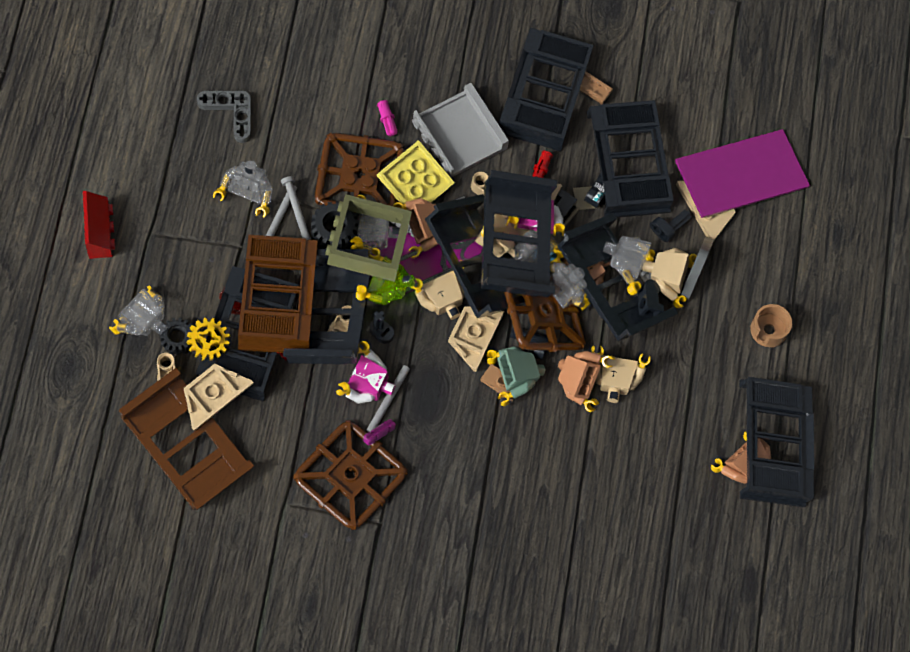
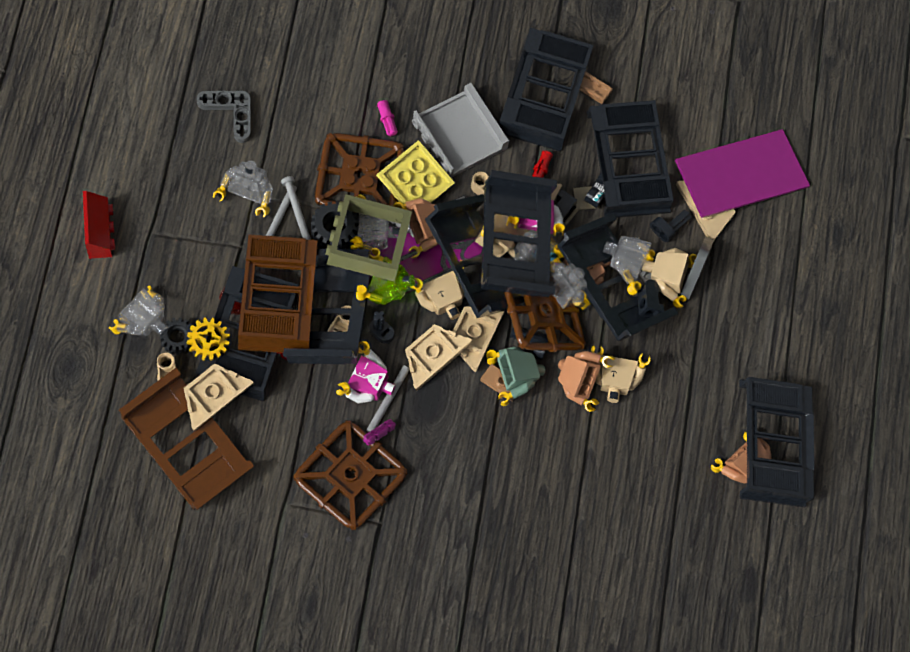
medium nougat piece [751,304,792,347] -> none
none -> tan wing [405,324,473,391]

